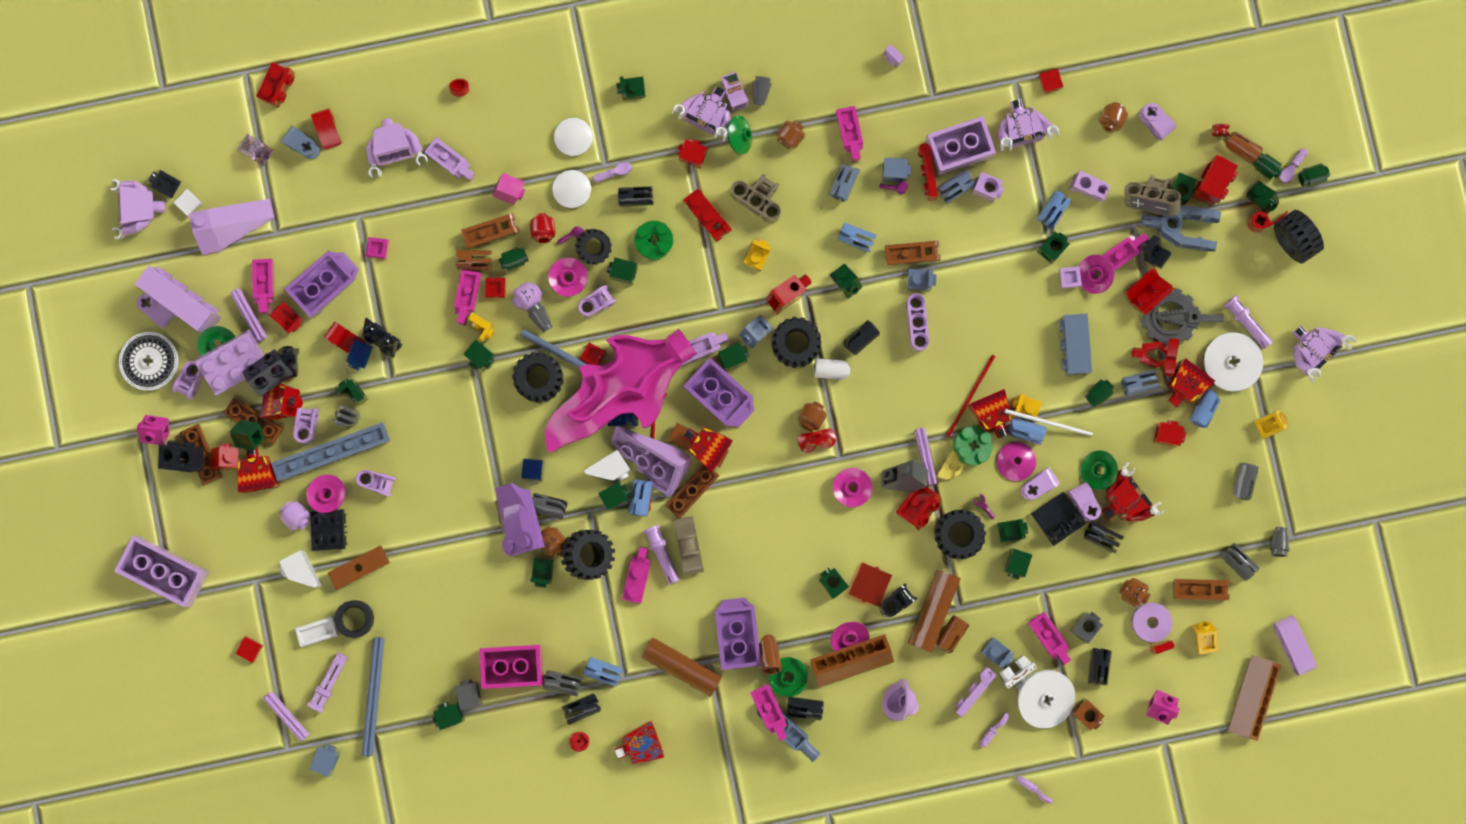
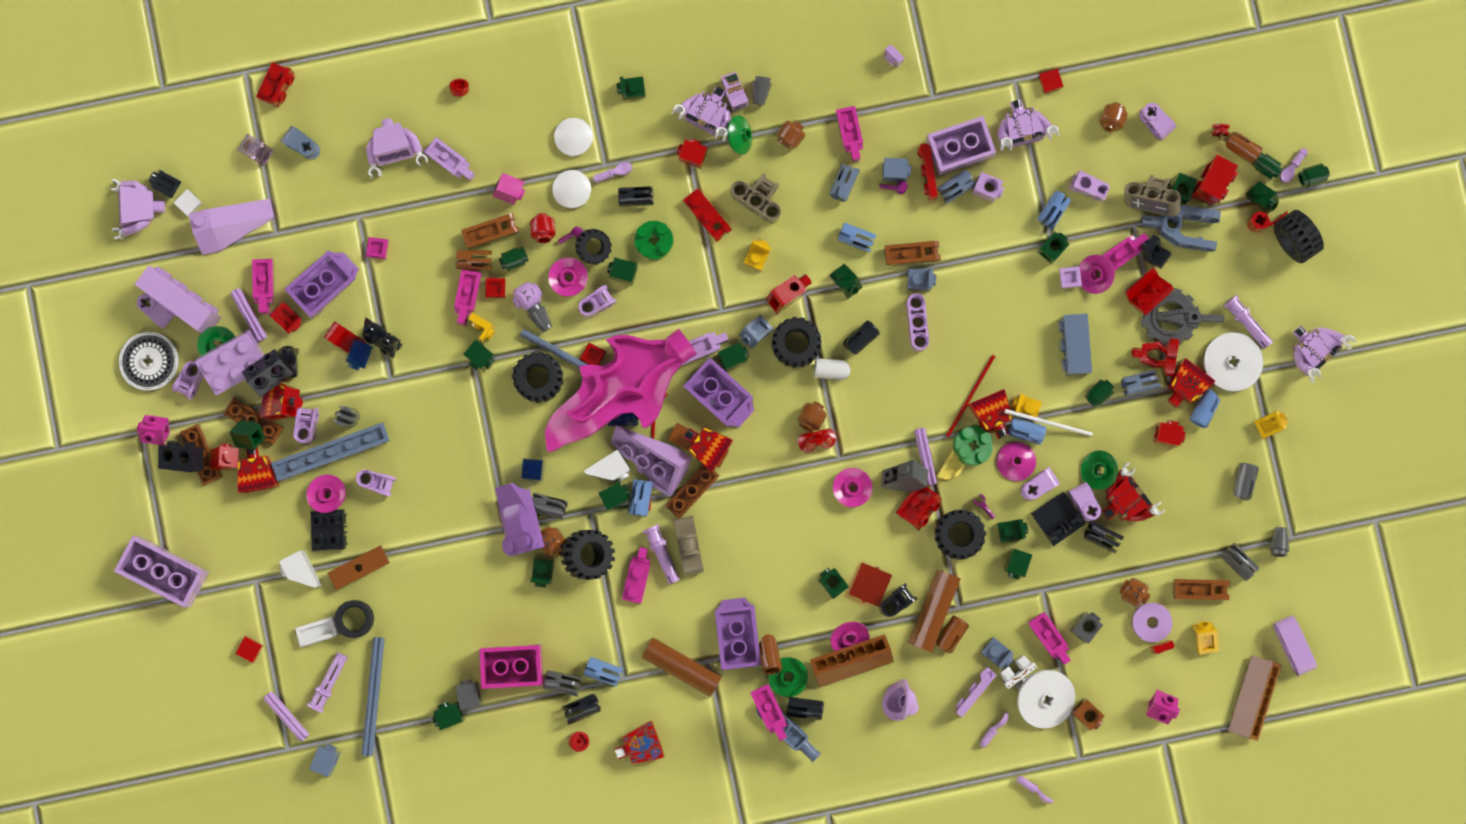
lavender head [280,501,310,531] -> none
red panel [311,108,342,149] -> none
dark green bracket [336,378,369,404] -> none
black arm [1088,648,1112,686] -> none

